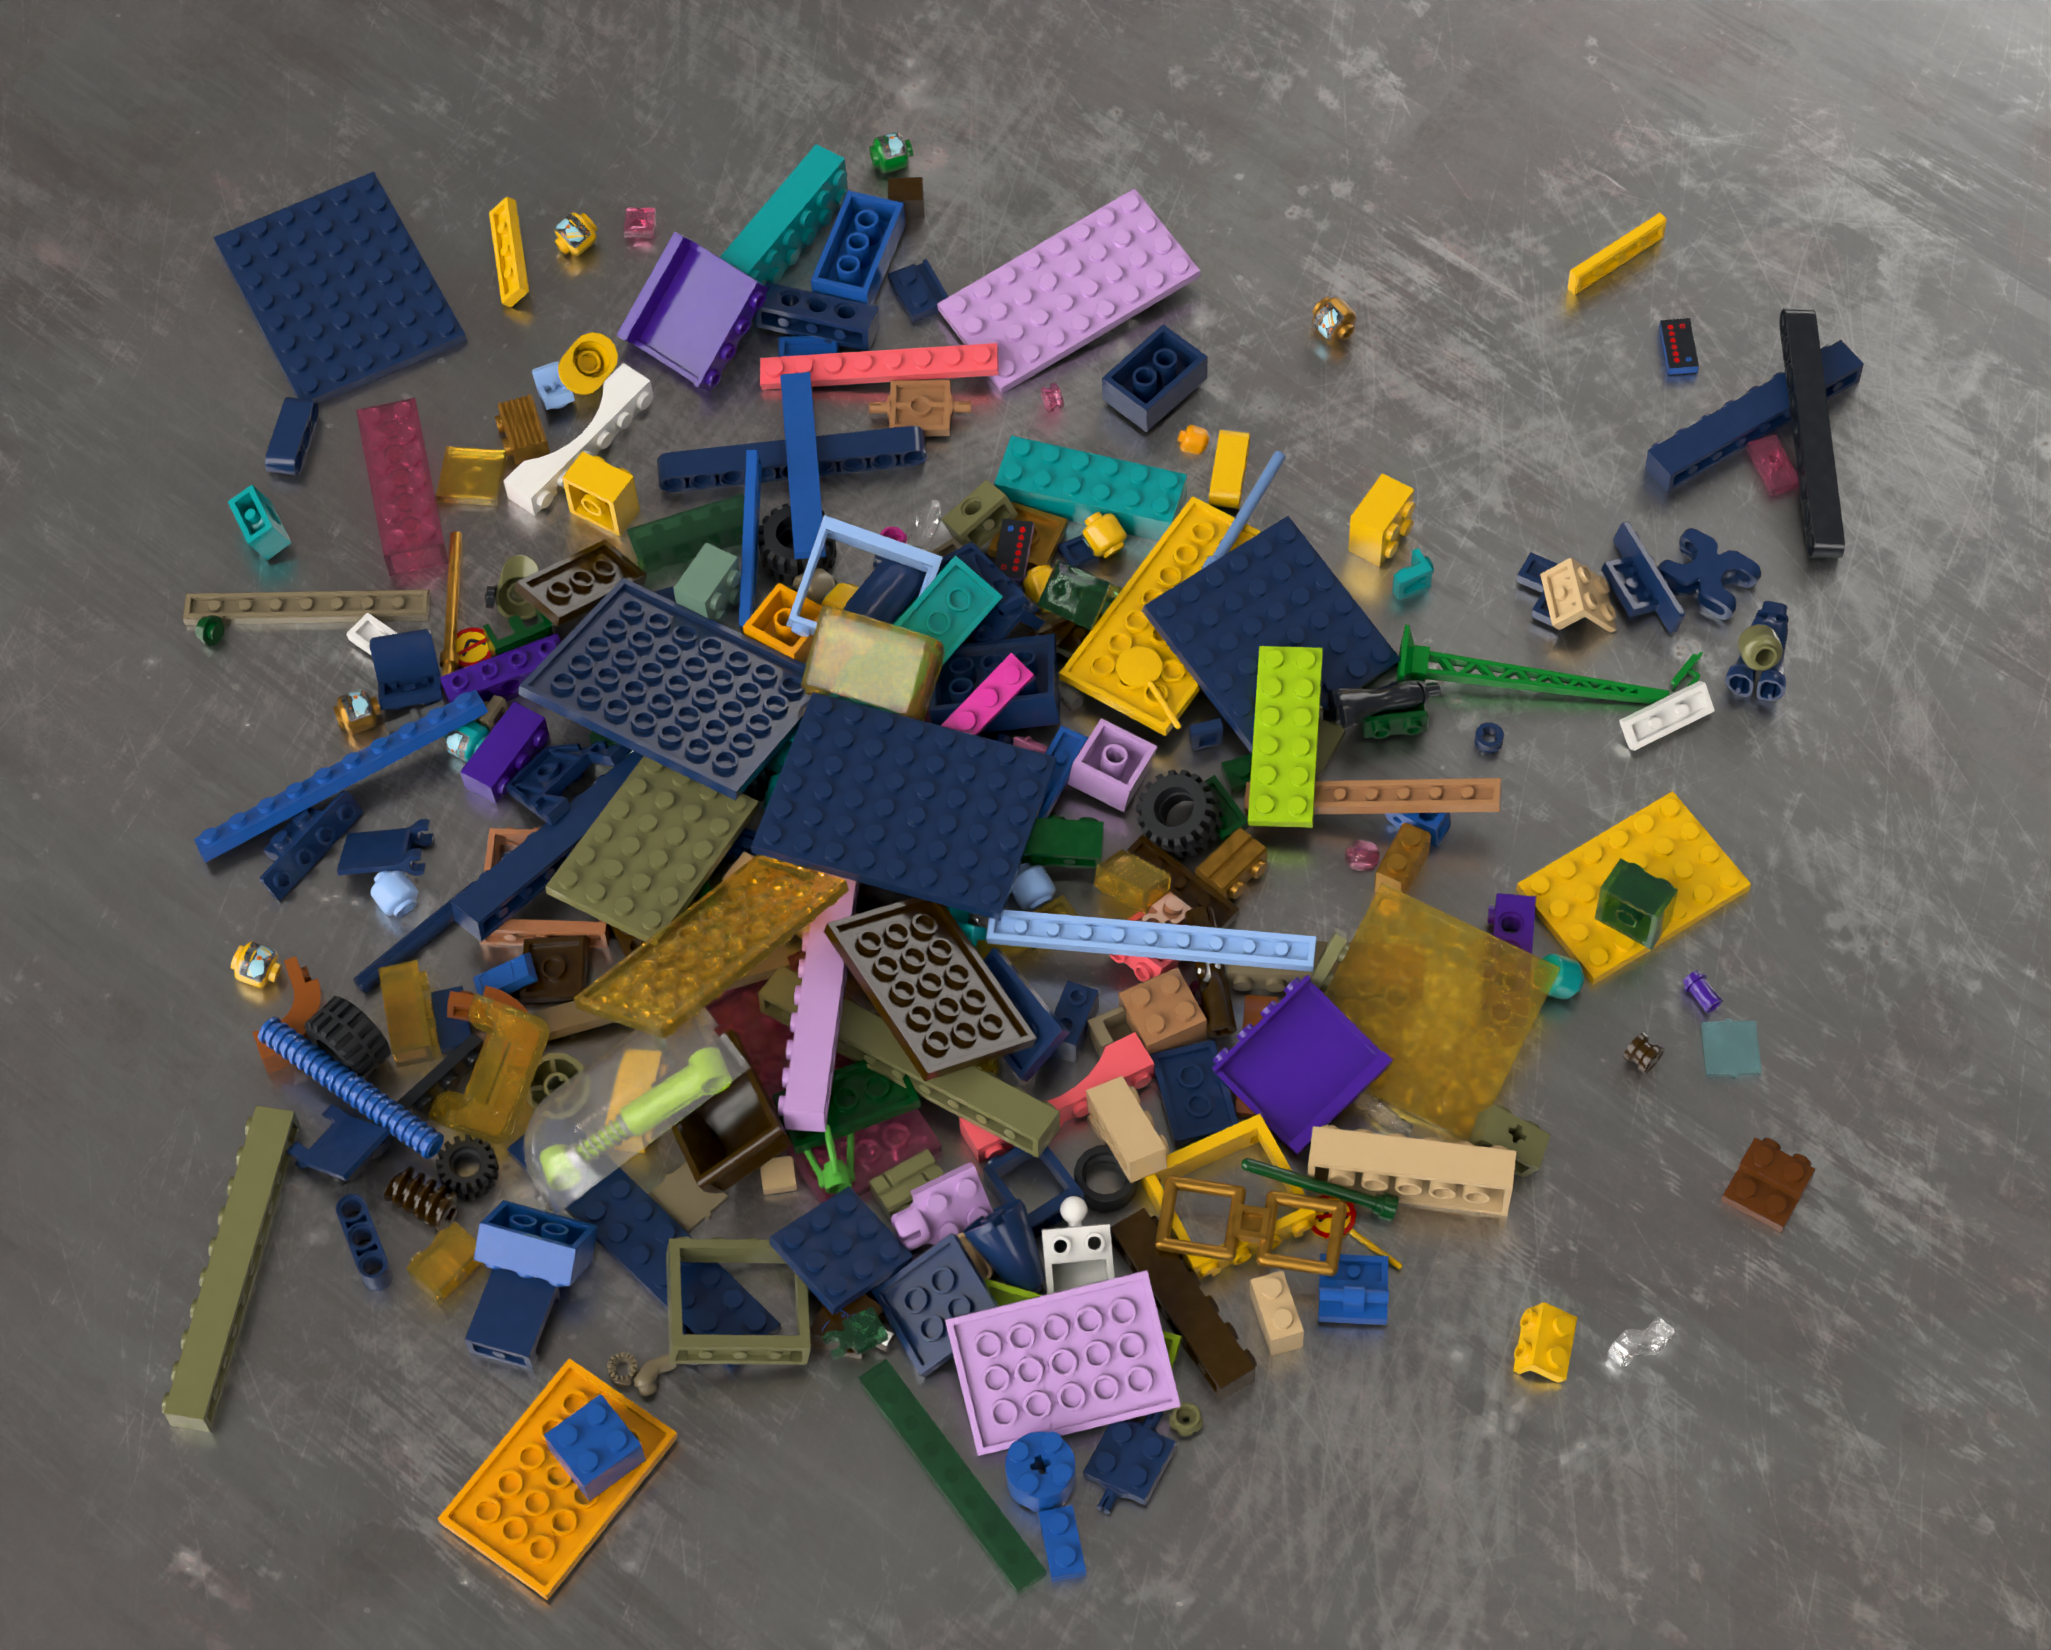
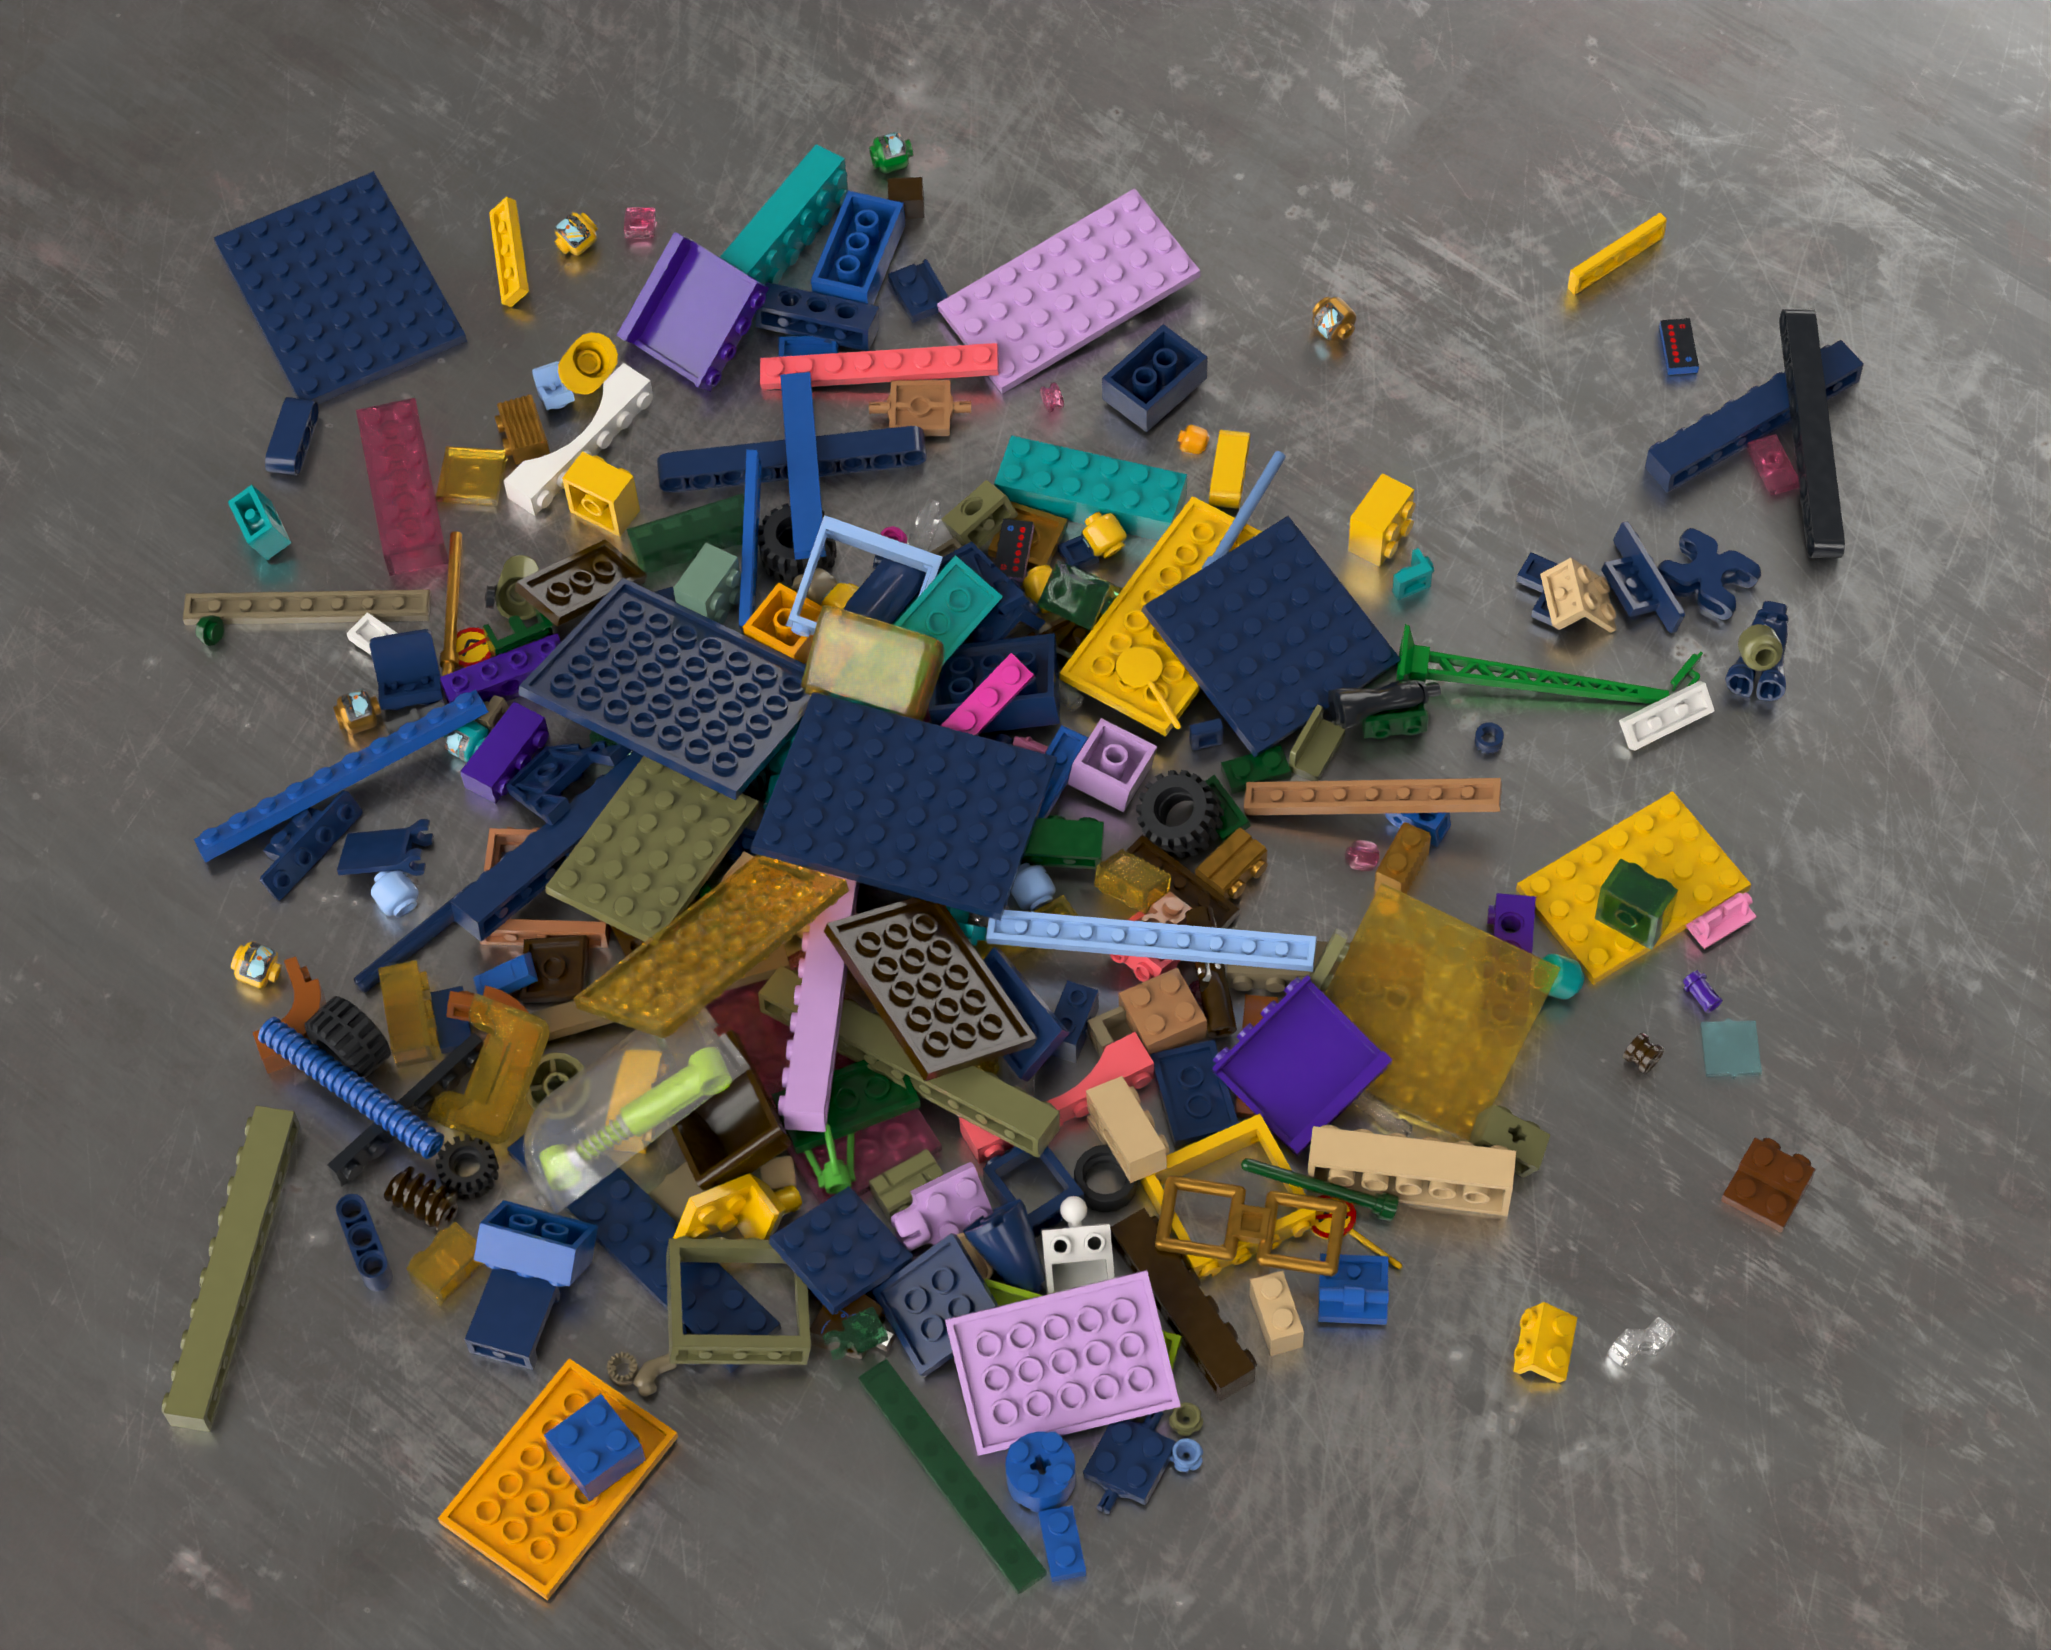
dark blue flag [286,1104,390,1181] -> none
lime plate [1248,646,1323,828] -> none
none -> yellow plate [673,1173,802,1240]
none -> medium blue plate [1170,1438,1203,1472]
none -> bright pink hinge [1686,892,1757,949]

